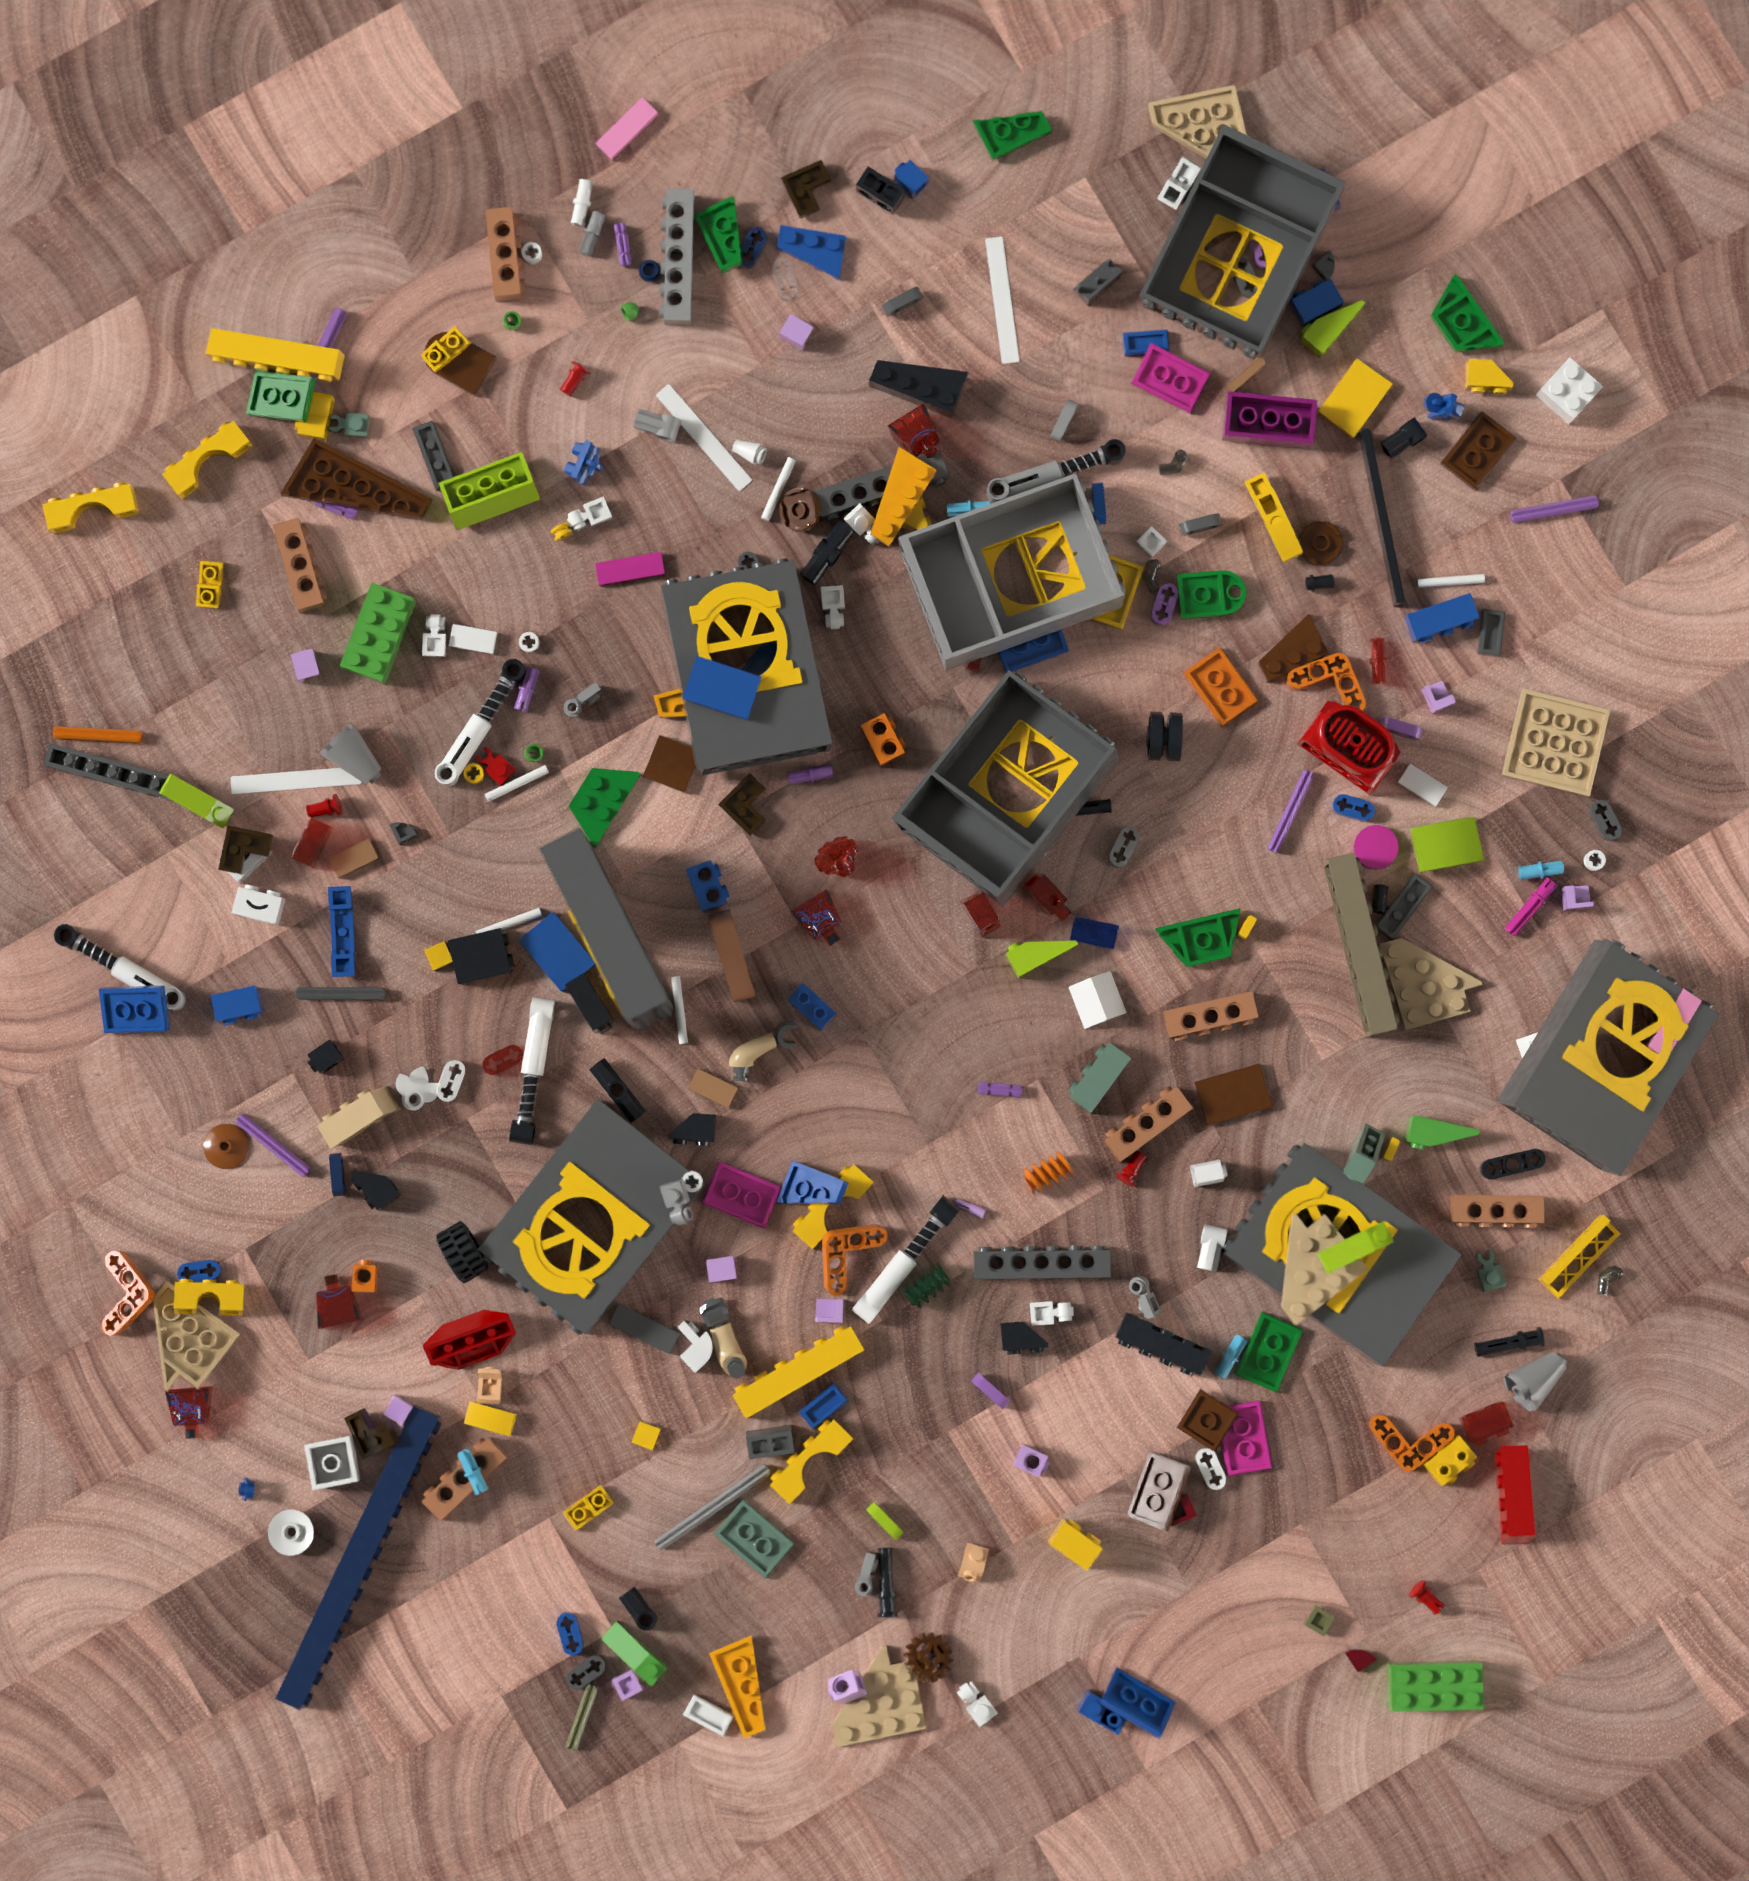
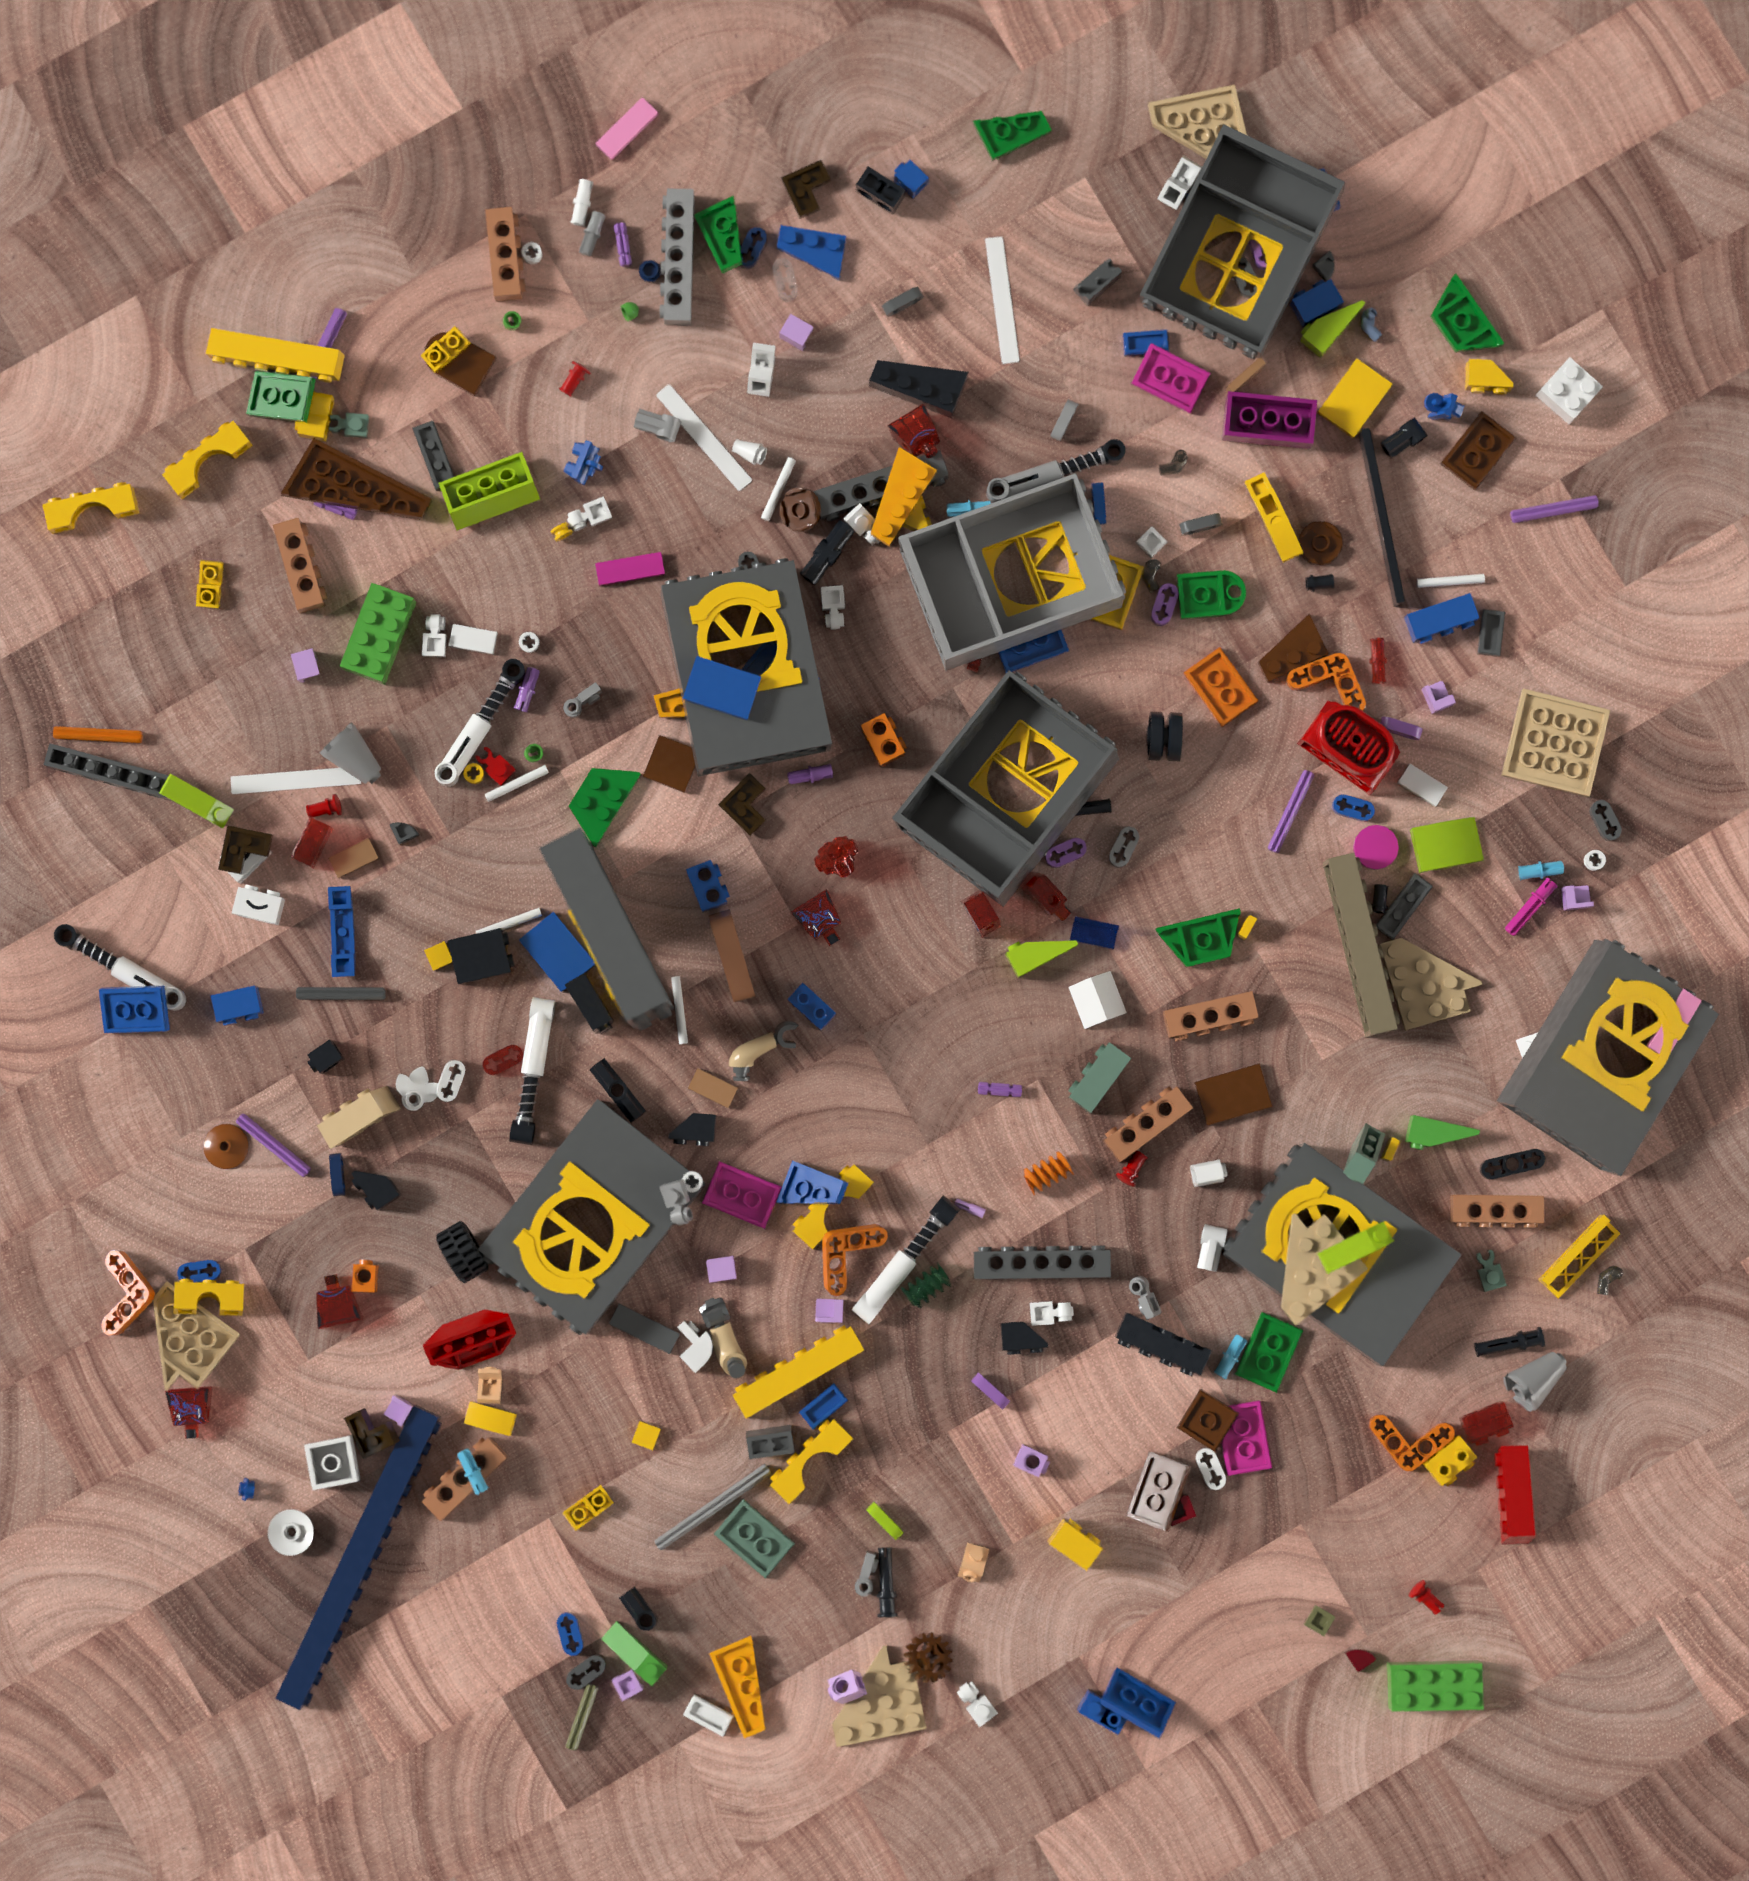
none -> white brick [747,343,776,397]
none -> medium lavender beam [1045,838,1087,868]
none -> sand blue arm [1361,307,1382,342]

